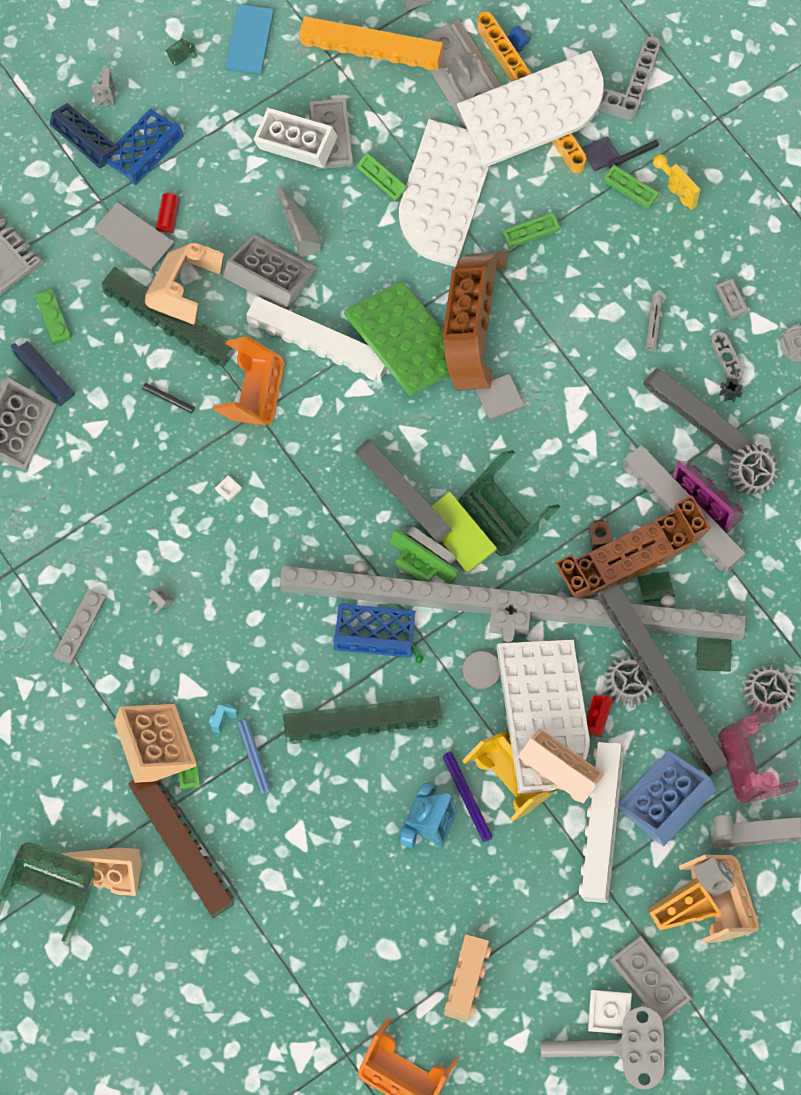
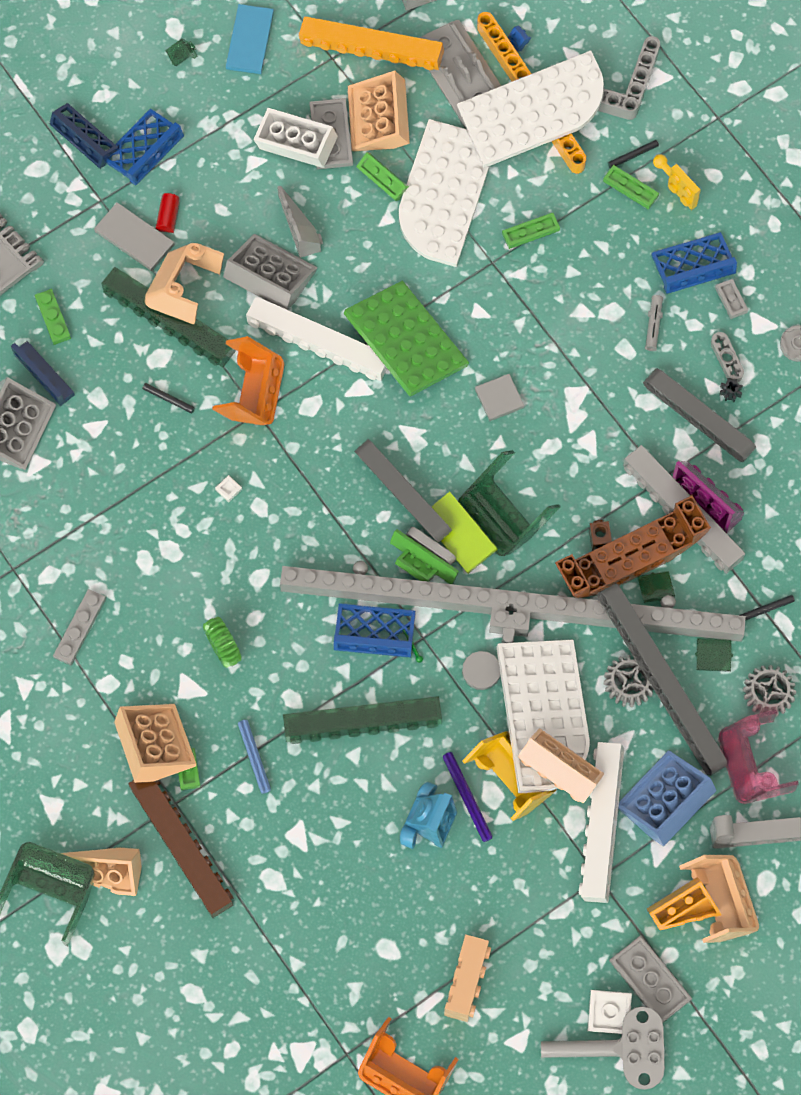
light grey bracket [91,68,115,106] -> none
light grey tile [148,588,174,612] -> none
medium azure bracket [209,704,238,734] -> none
dark orange slope [442,251,509,390] -> none
clear purple piece [581,136,622,172] -> none
red brick [586,695,613,737] -> none
light grey brick [693,857,735,898] -> none
light grey gear [728,444,780,495] -> none
none -> bright green gear [203,616,242,668]
none -> light nougat slope [348,71,410,152]
none -> blue fence [651,232,737,294]
none -> black bar [739,595,795,621]

